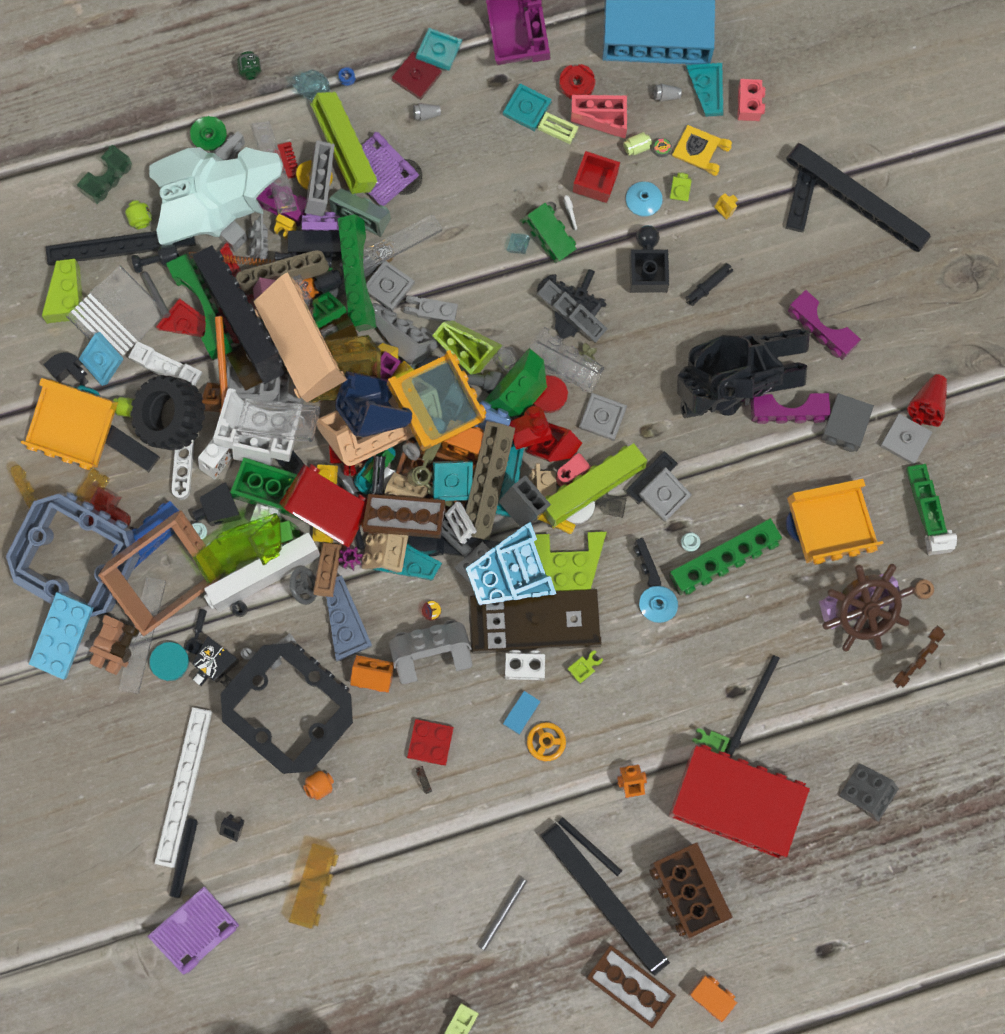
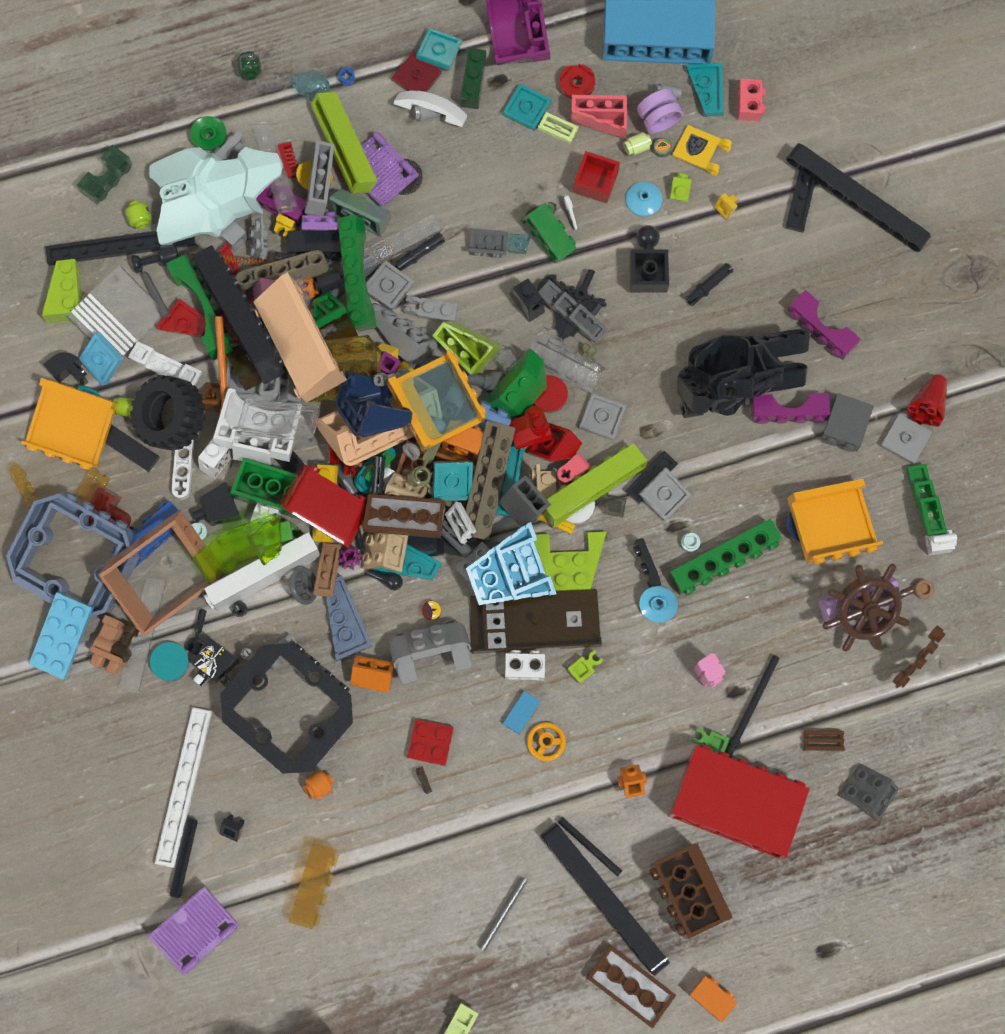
none -> black piece [367,569,403,591]
none -> light grey bar [374,369,410,386]
none -> black pin [393,232,445,272]
none -> white slope [394,91,468,127]
none -> dark green brick [460,48,486,110]
none -> dark grey bracket [469,228,508,258]
none -> black torso [510,279,545,322]
none -> lavender wheel [637,89,684,134]
none -> bright pink brick [694,654,726,688]
none -> reddish brown tile [803,730,845,751]

